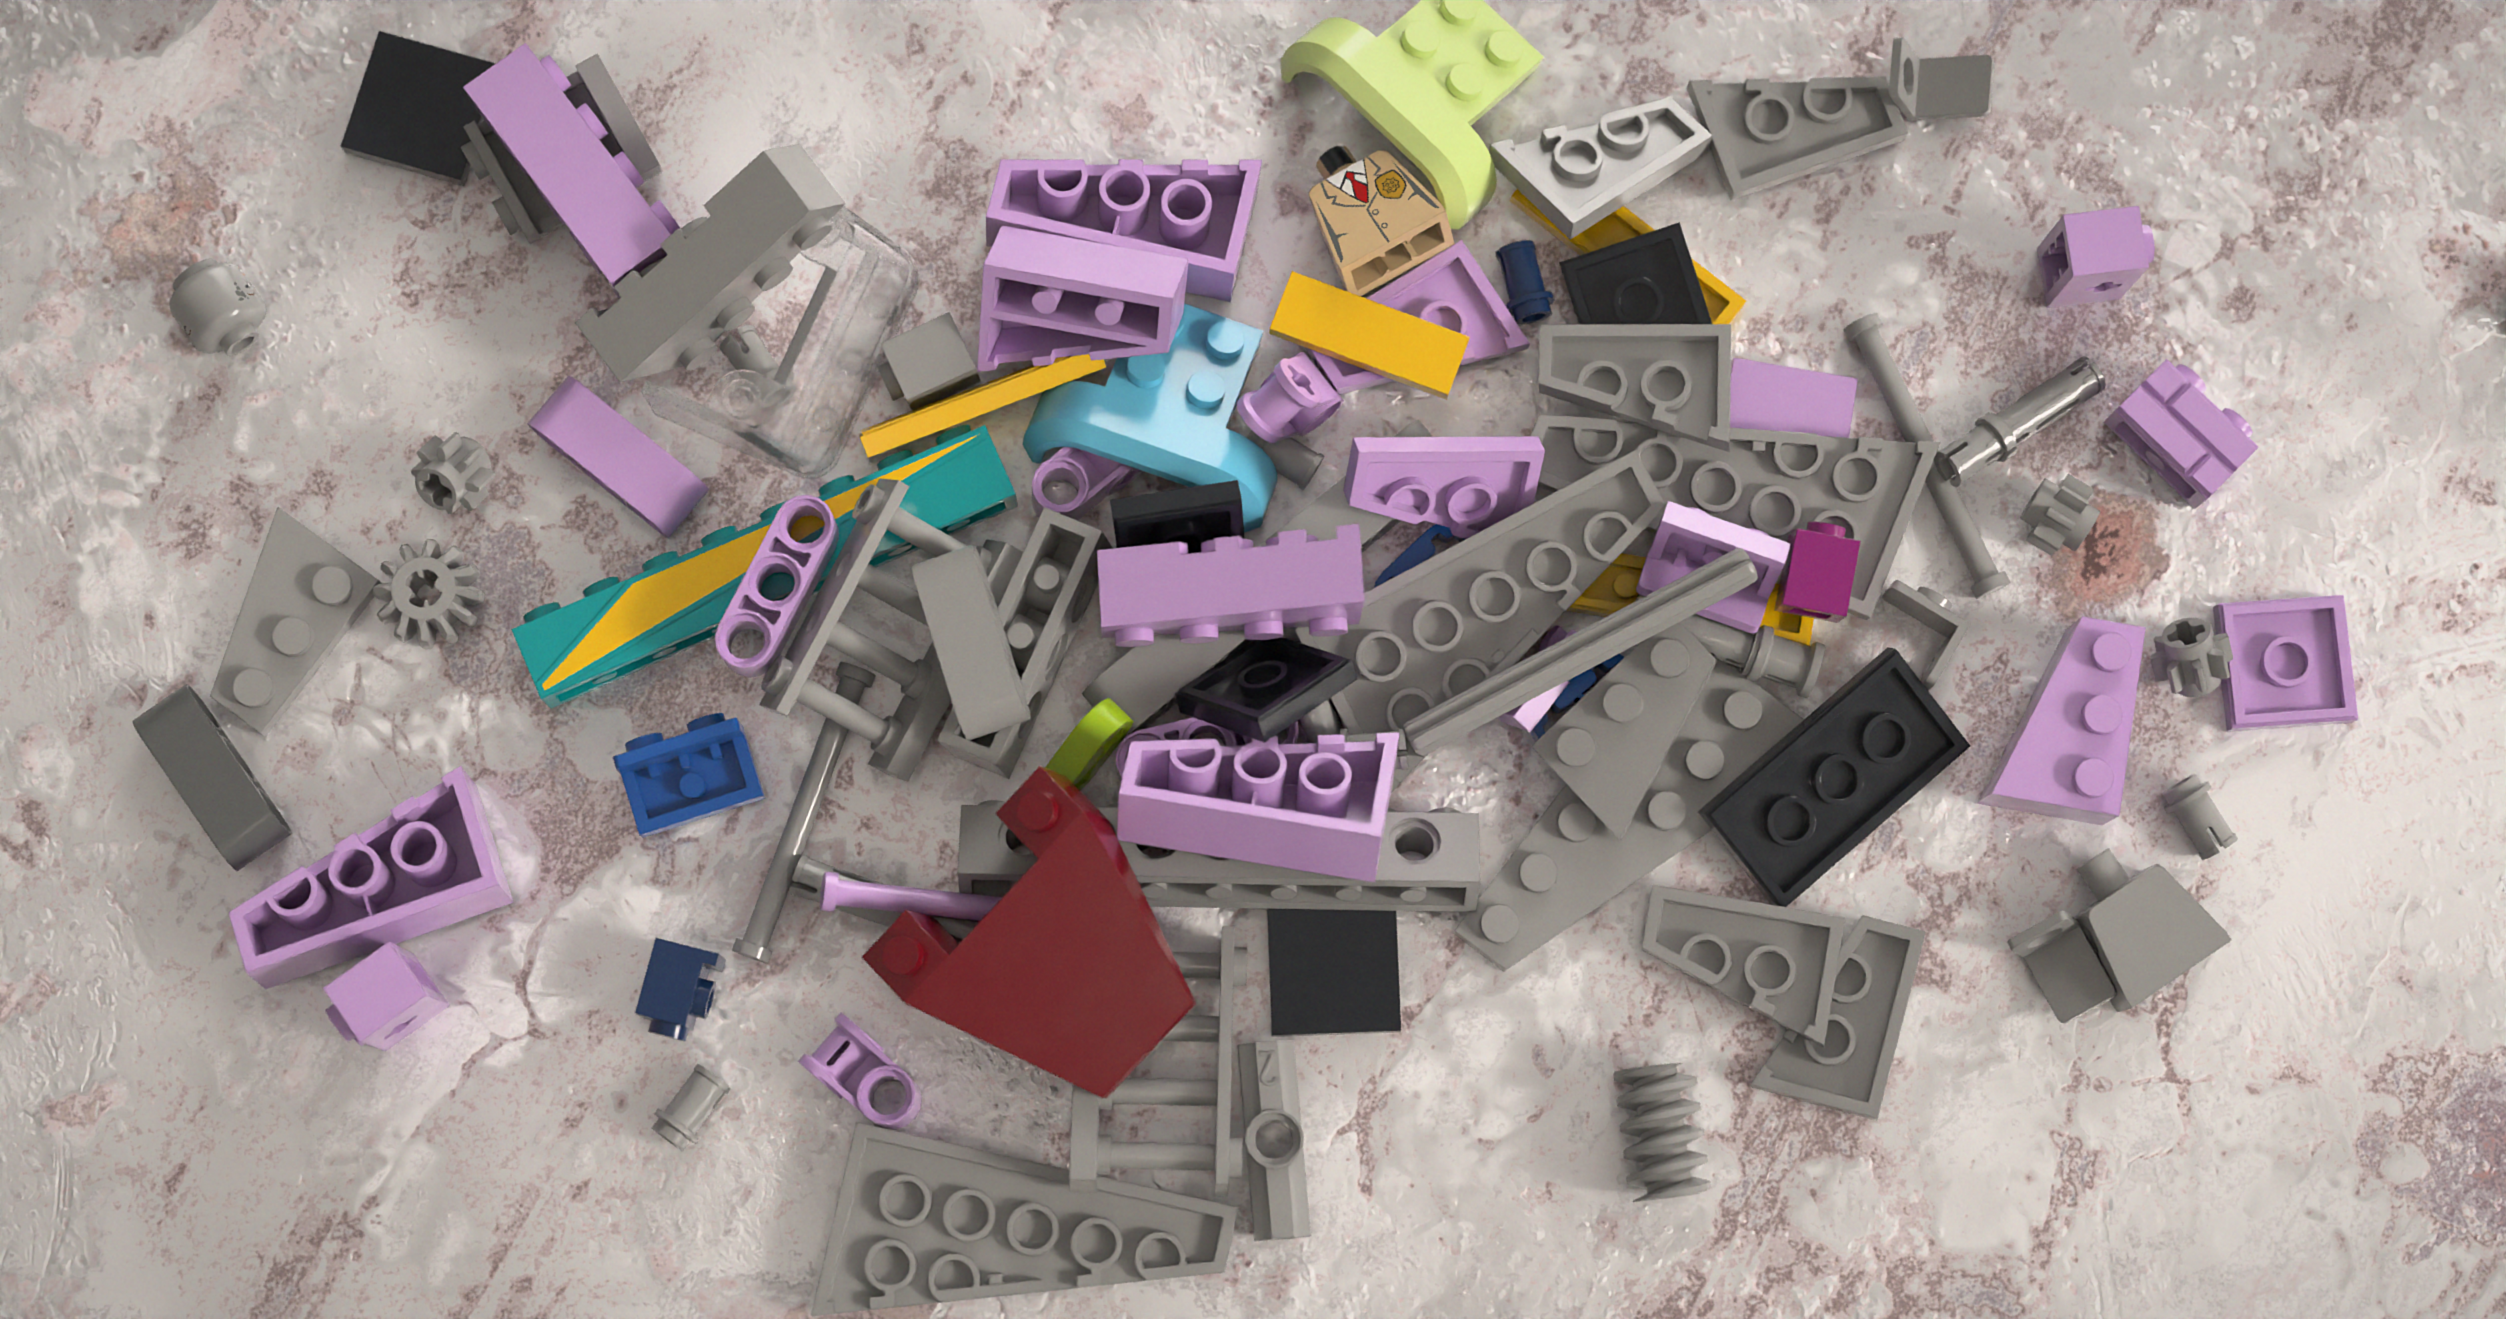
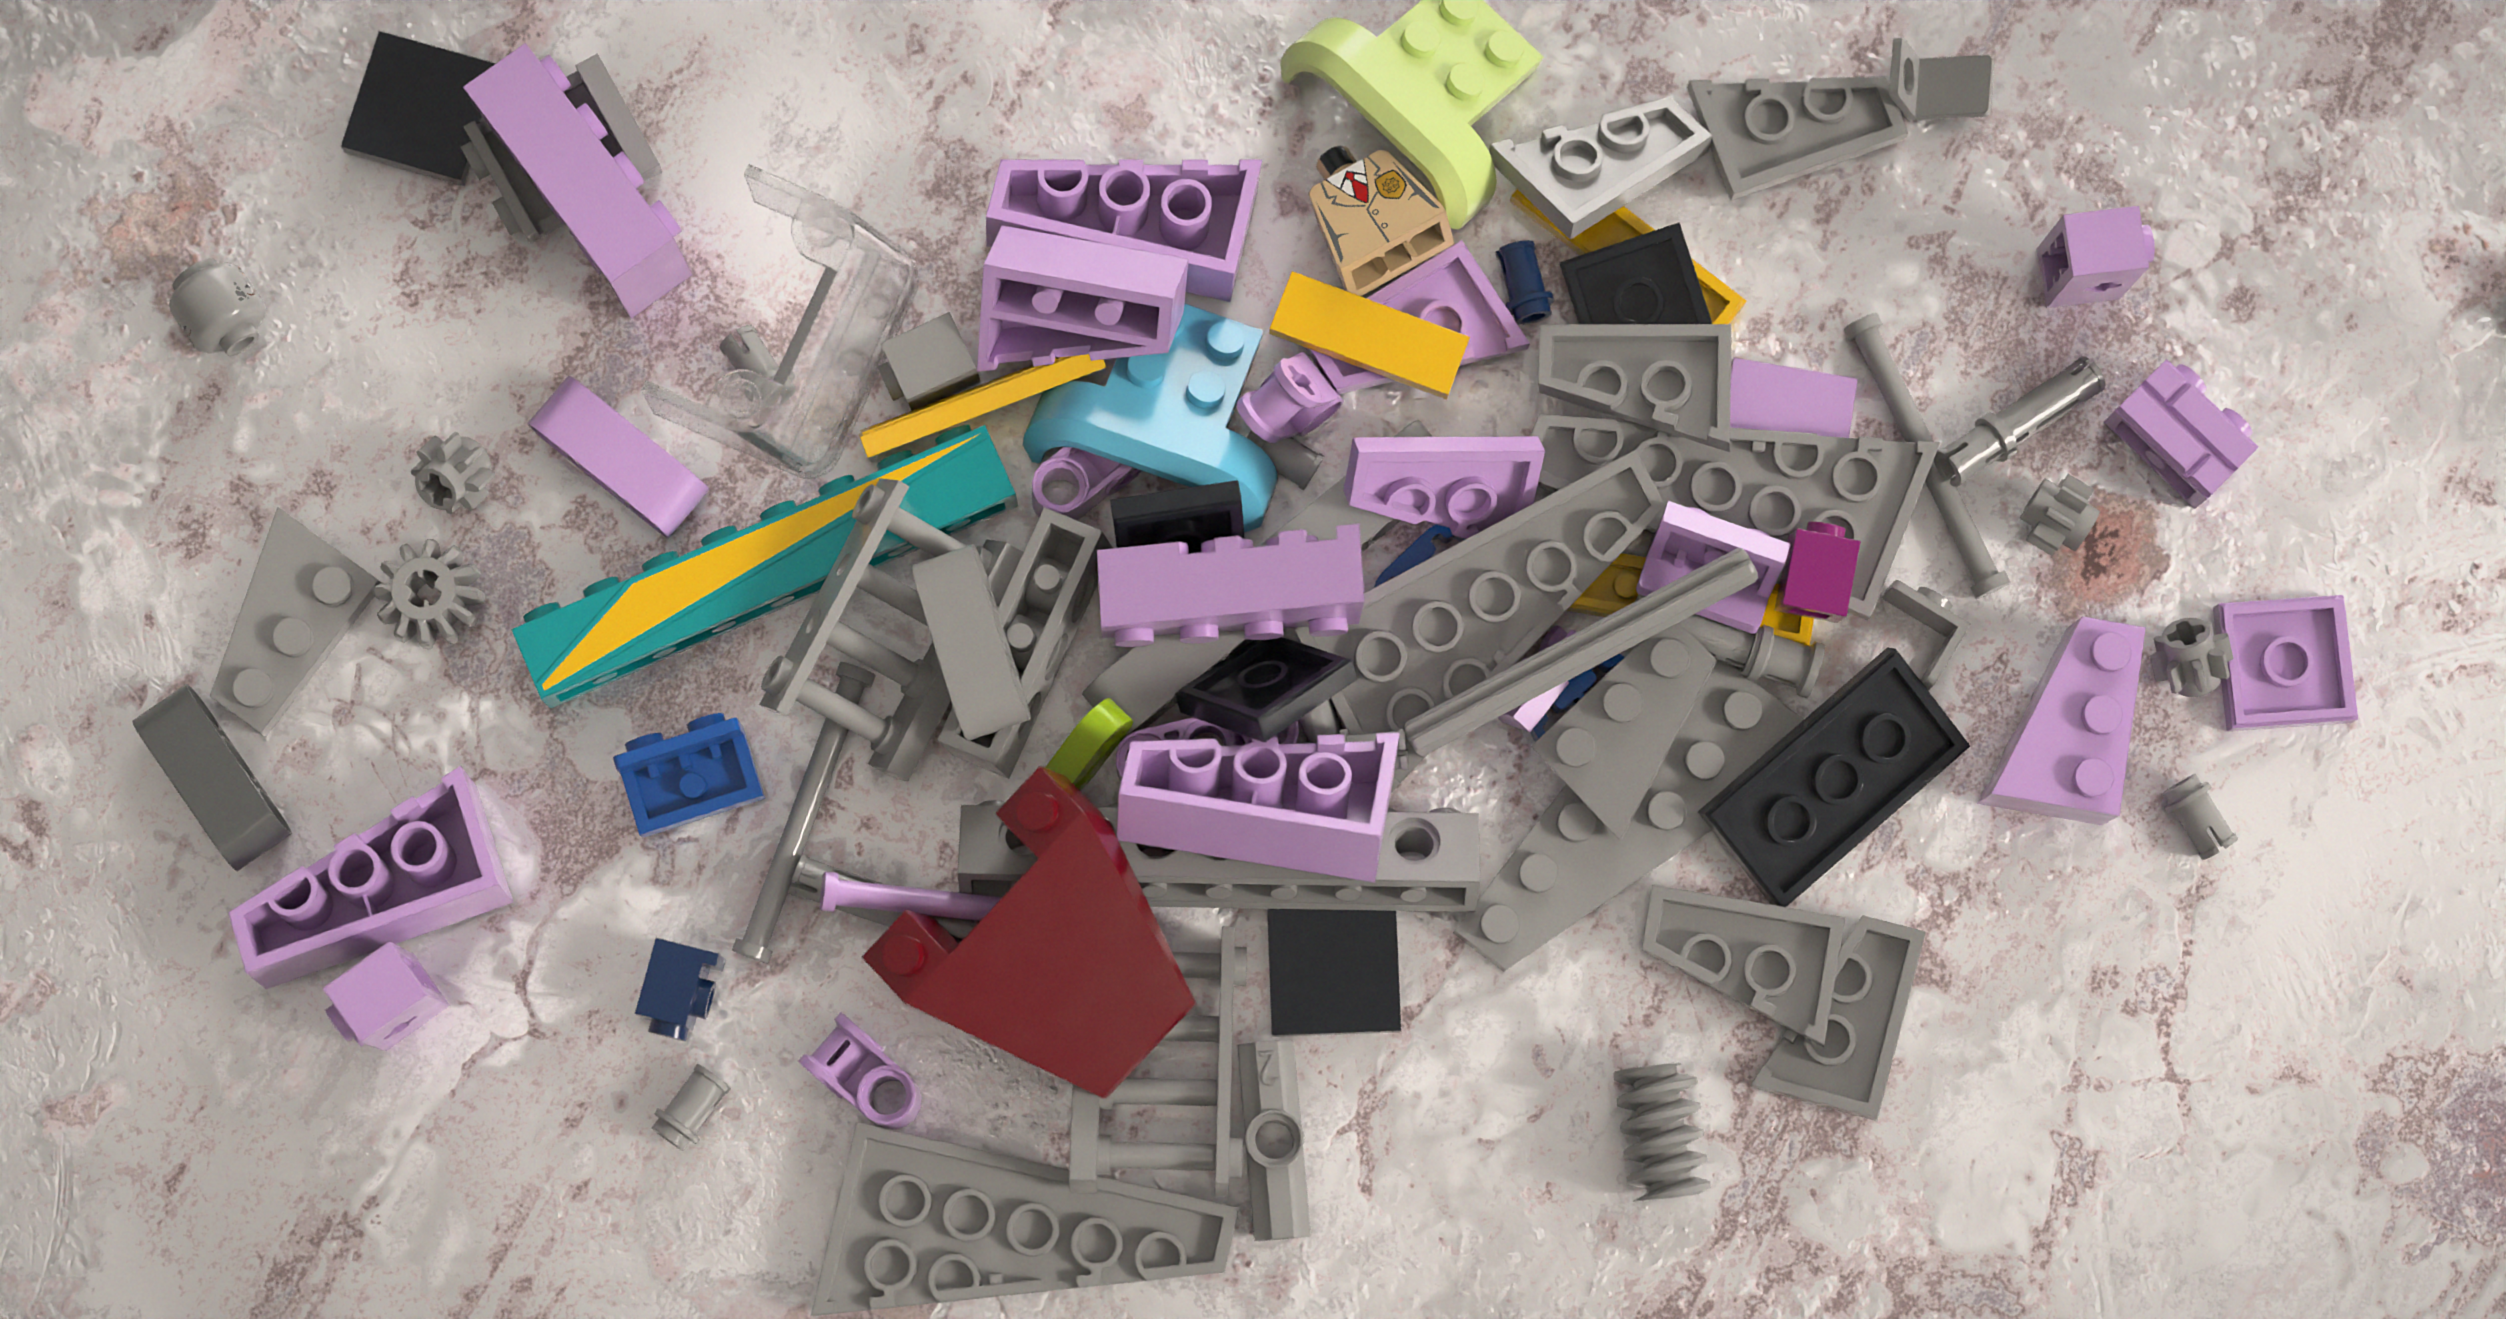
light grey wedge [575,144,846,383] -> none
lavender beam [715,495,839,678] -> none
light grey bracket [2007,911,2117,1024] -> none
light grey torso [2074,848,2232,1012] -> none

